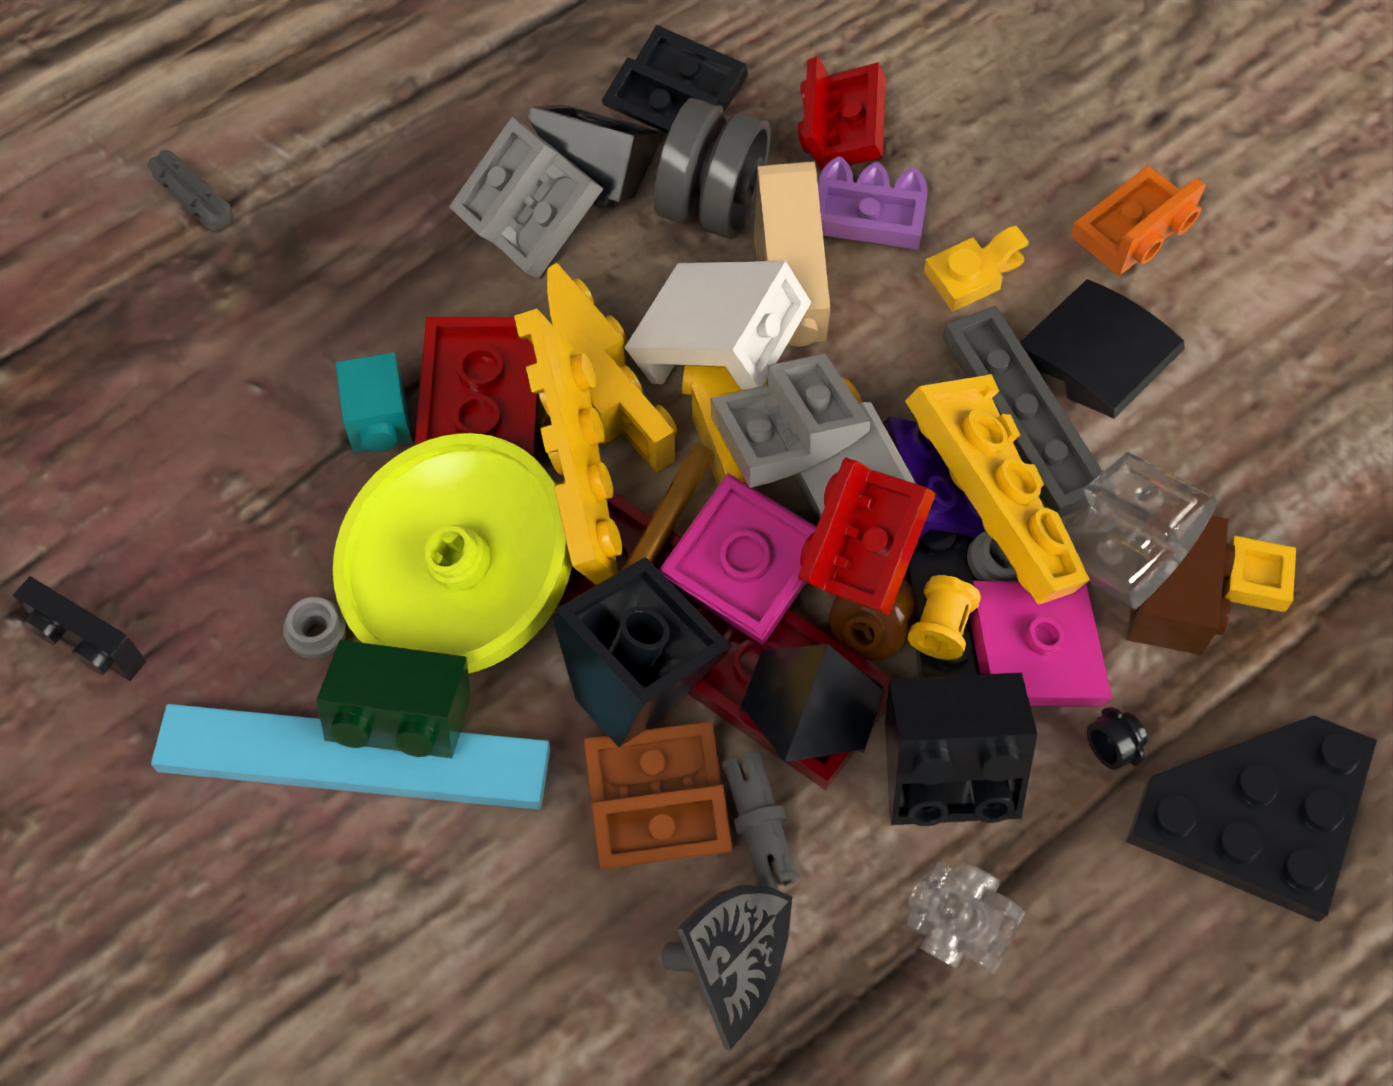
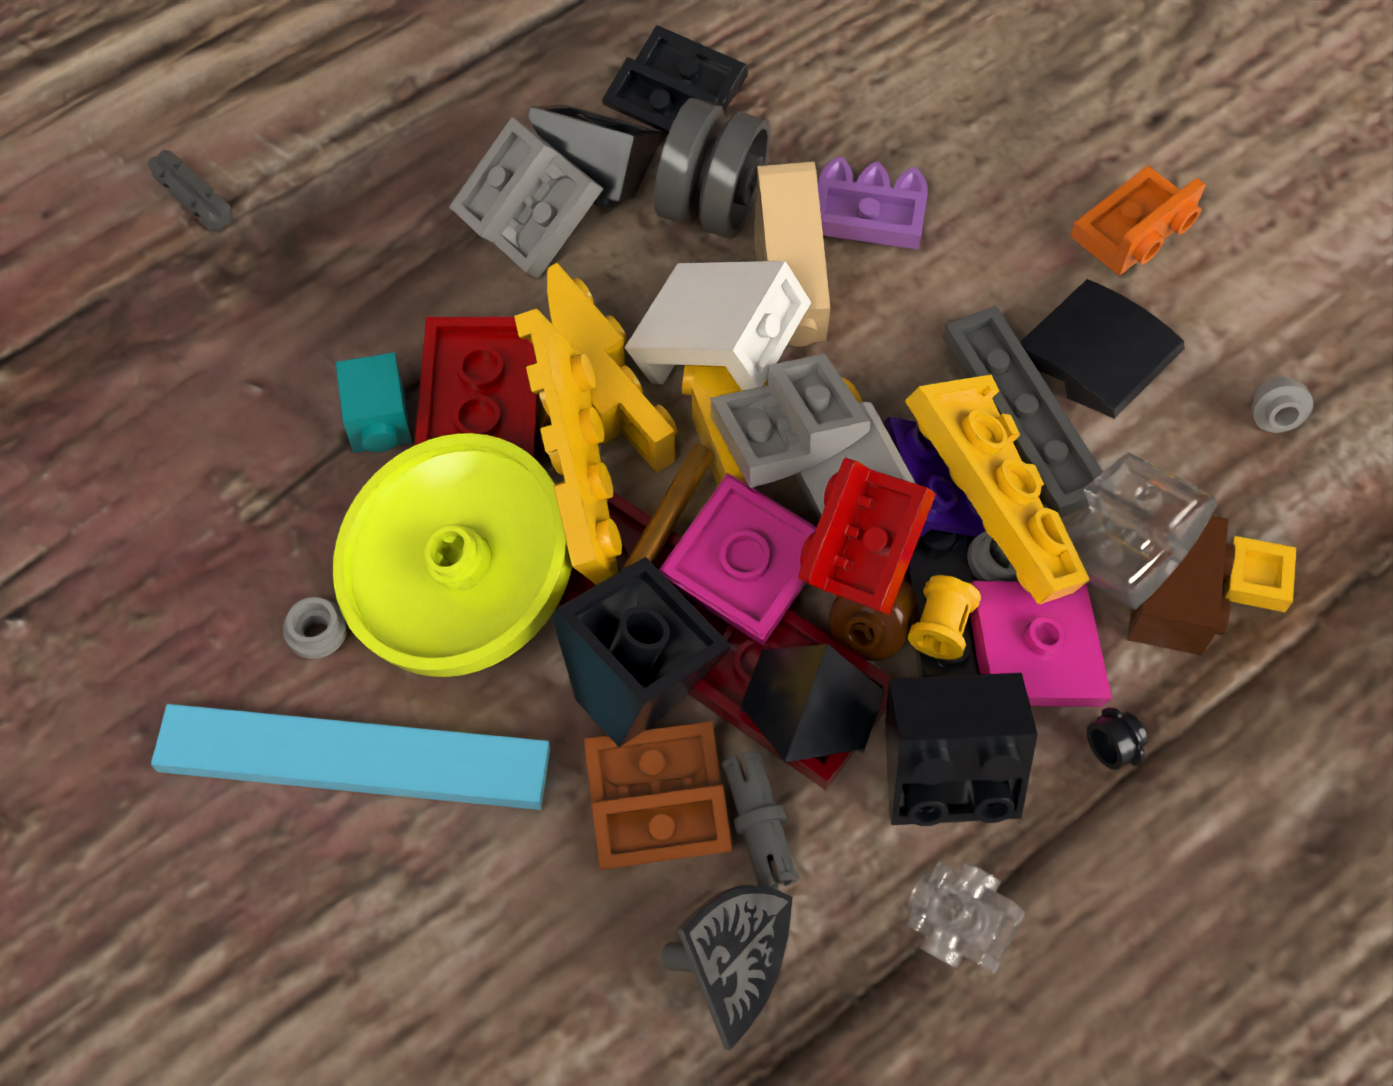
black plate [13,576,146,681] -> none
dark green brick [316,640,471,759] -> none
red bracket [797,56,886,171] -> none
yellow plate [924,226,1029,312] -> none
black plate [1126,715,1377,922] -> none
none -> light grey plate [1251,377,1313,433]

